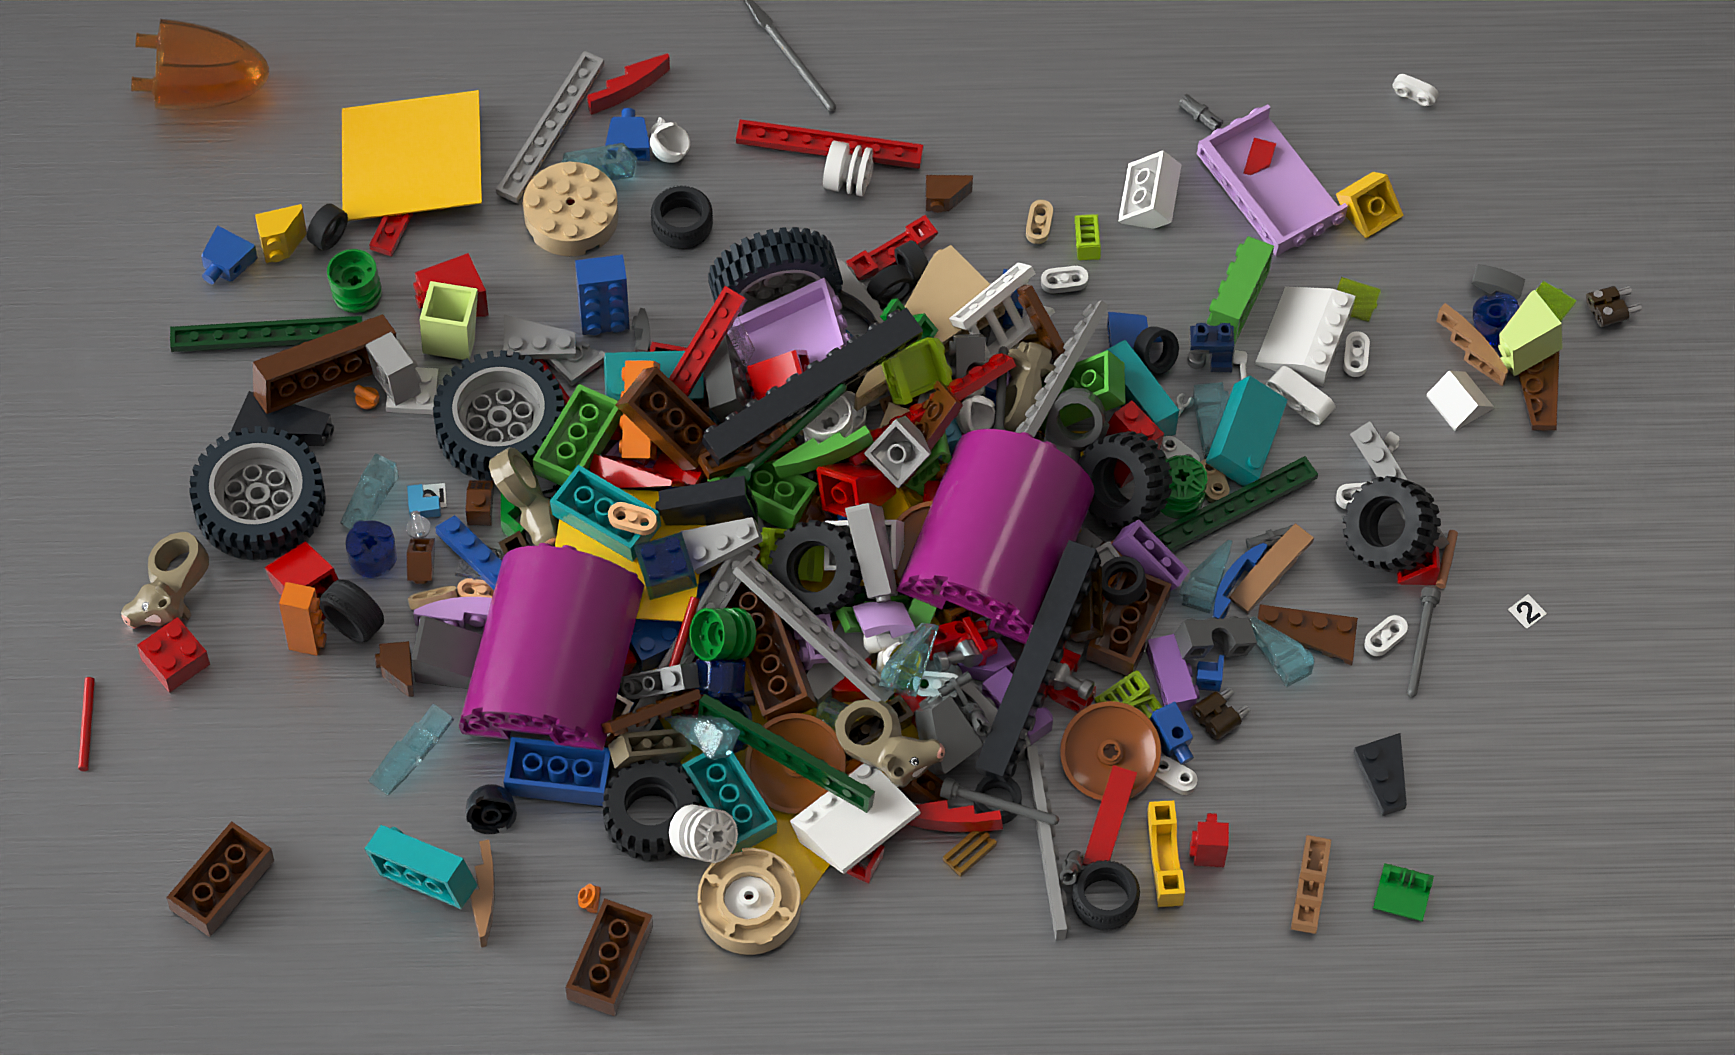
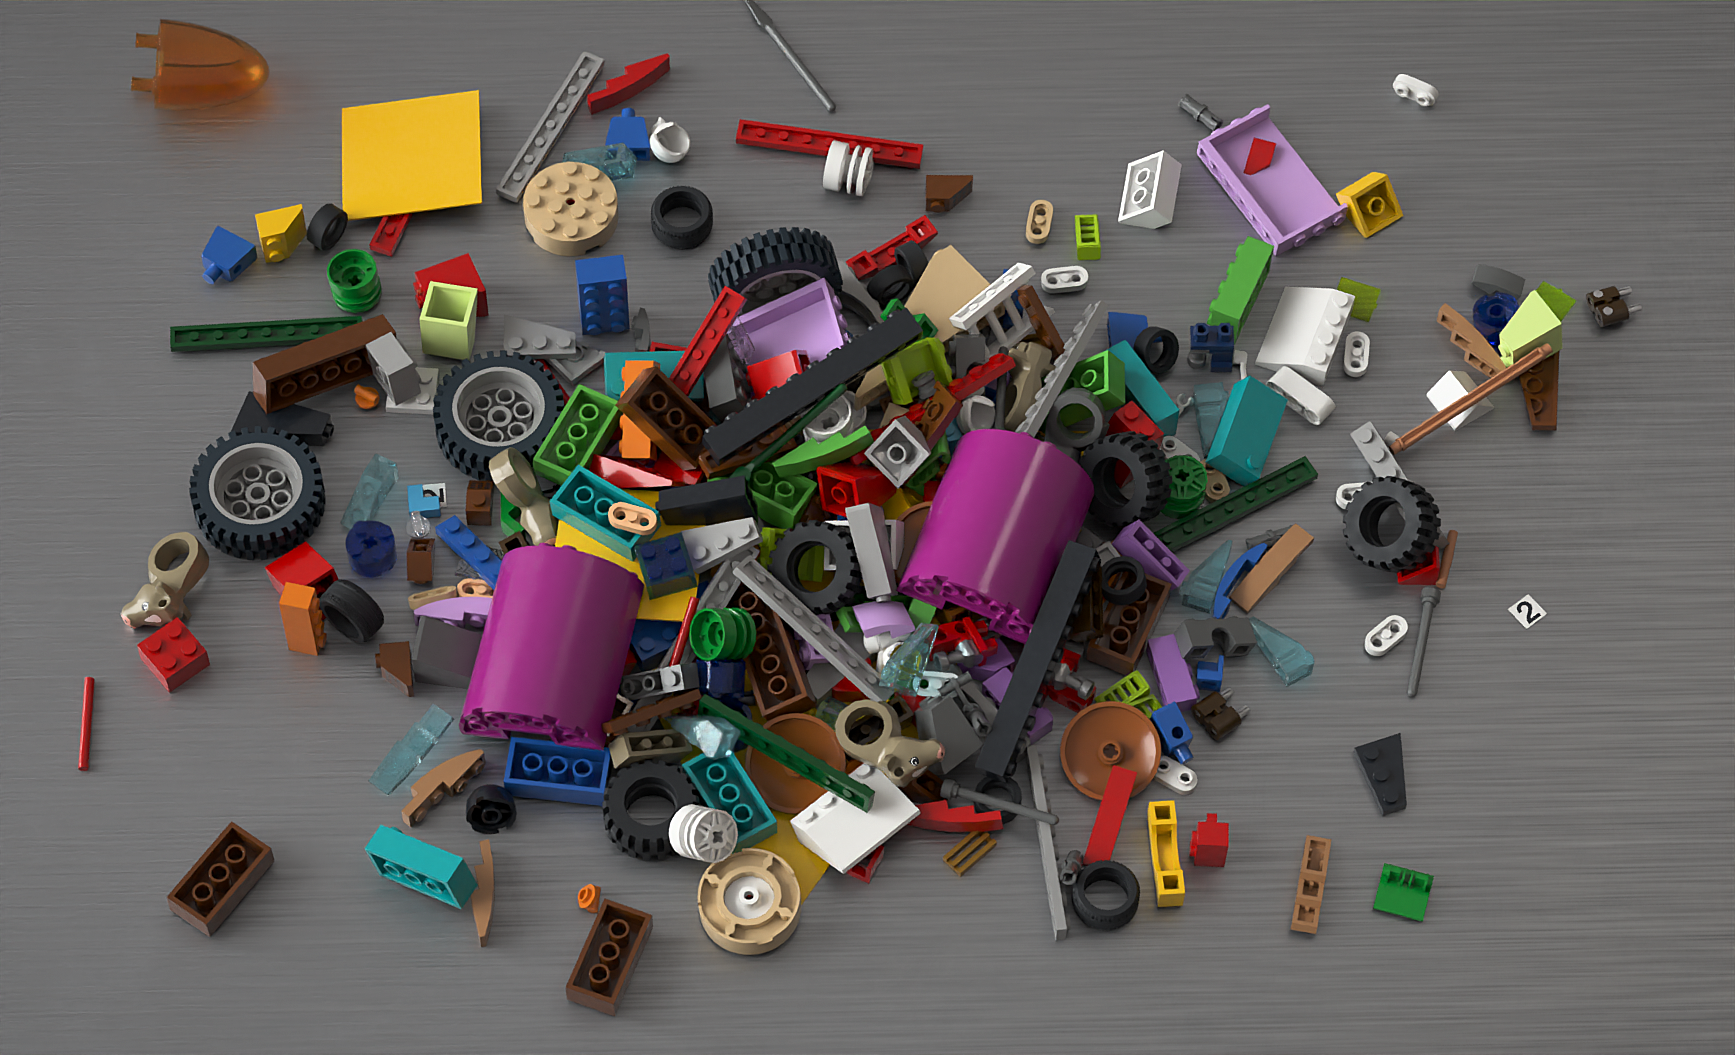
reddish brown wing [1256,604,1358,665] -> none
none -> medium nougat slope [401,749,486,827]
none -> dark grey wheel [911,370,936,399]
none -> nougat piece [1389,343,1553,455]

